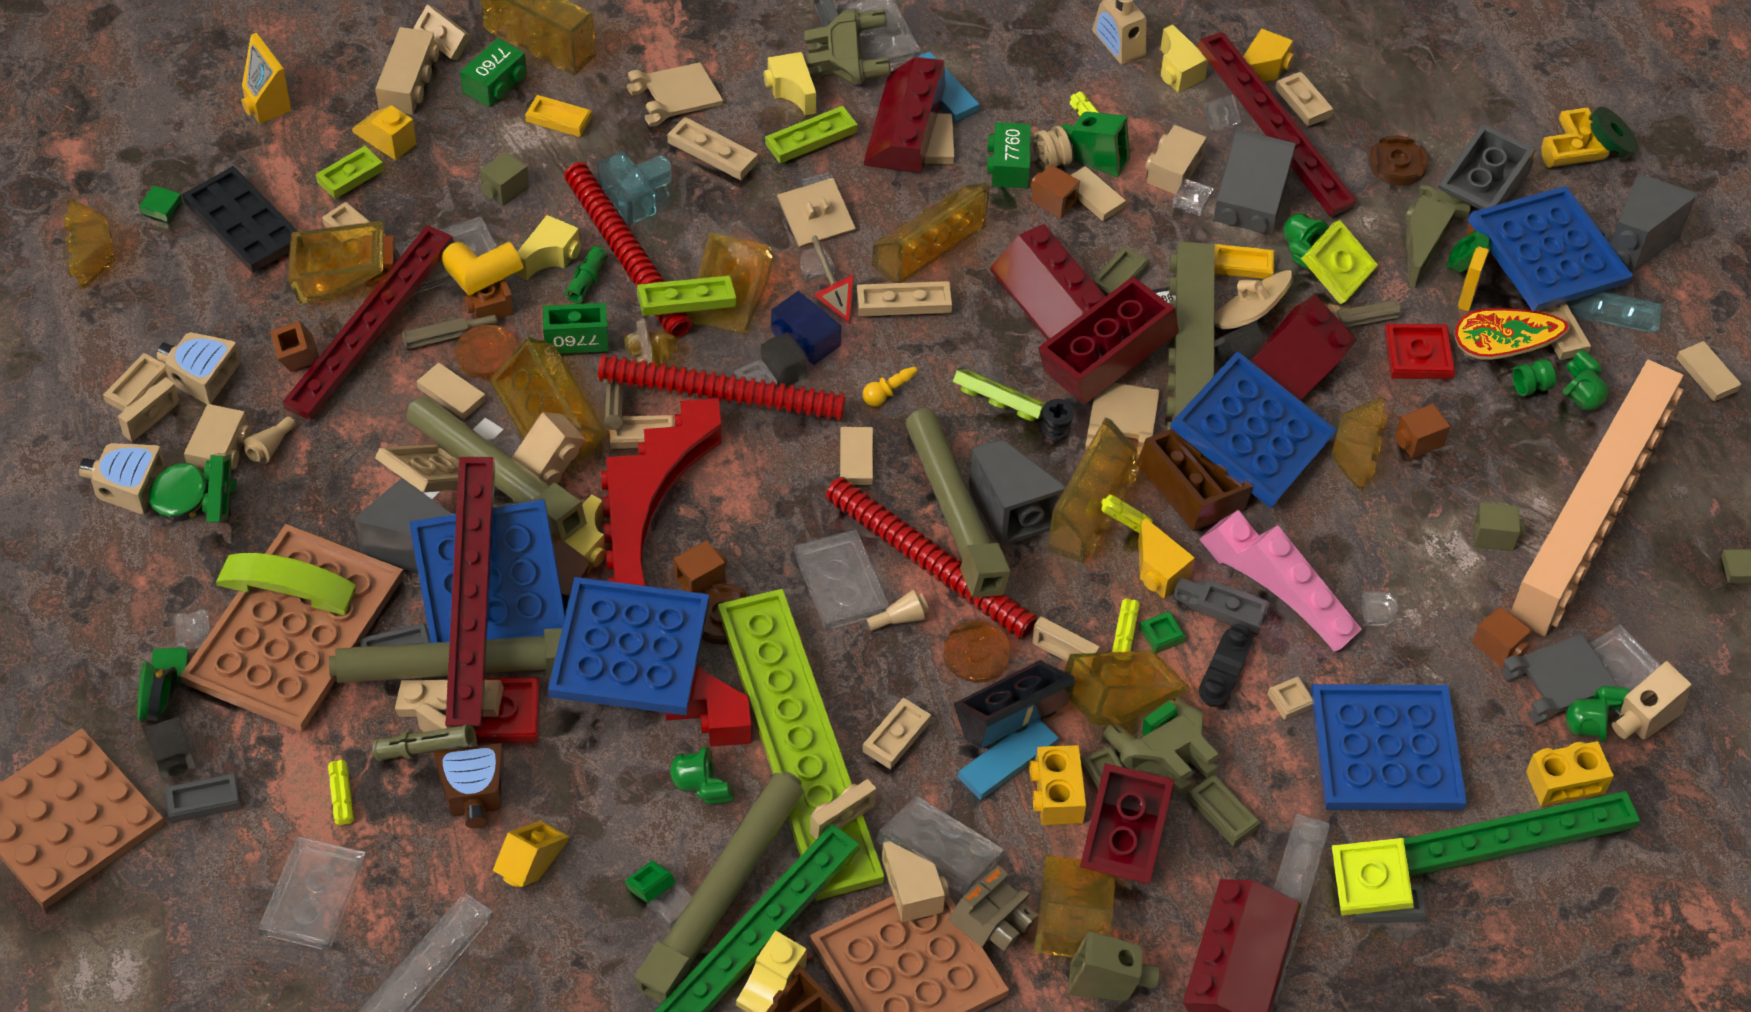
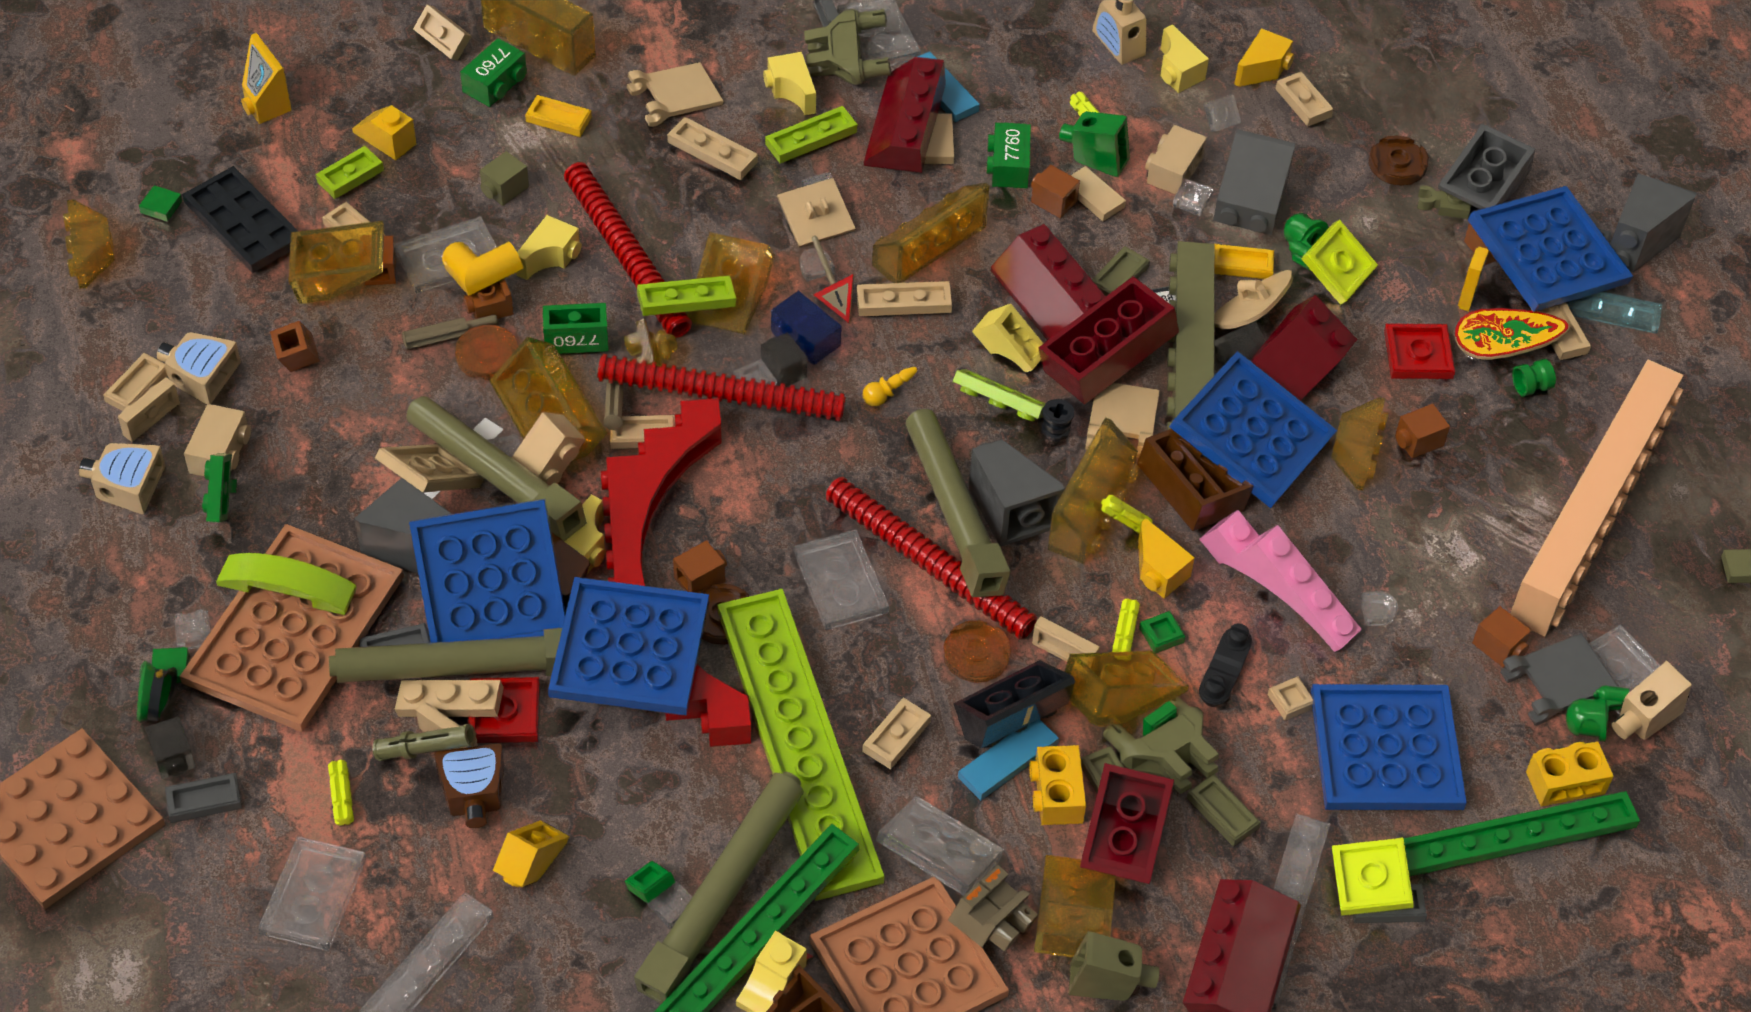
green piece [148,463,208,521] -> none
tan cone [244,416,296,464] -> none
dark red plate [282,225,454,421] -> none
tan brick [375,27,439,115] -> none
tan tile [416,362,486,420] -> none
dark red plate [445,457,496,729] -> none
green pin [564,246,608,303] -> none
clear light blue brick [597,151,672,225] -> none
green piece [670,747,735,805] -> none
tan plate [810,779,876,840] -> none
tan tile [840,427,873,485] -> none
tan cone [866,589,929,631] -> none
tan slope [882,841,949,922] -> none
tan wheel [1033,126,1072,170] -> none
dark grey hinge [1173,577,1269,634] -> none
dark red plate [1197,32,1357,217] -> none
dark tan axle [1336,300,1401,328] -> none
olive slope [1405,195,1456,288] -> none
green plate [1447,230,1491,273] -> none
olive brick [1473,502,1525,551] -> none
yellow brick [1541,108,1610,168] -> none
green piece [1562,348,1609,411] -> none
dark green tile [1589,107,1638,159] -> none
tan tile [1676,341,1742,402] -> none
none -> light yellow arch [972,303,1043,373]

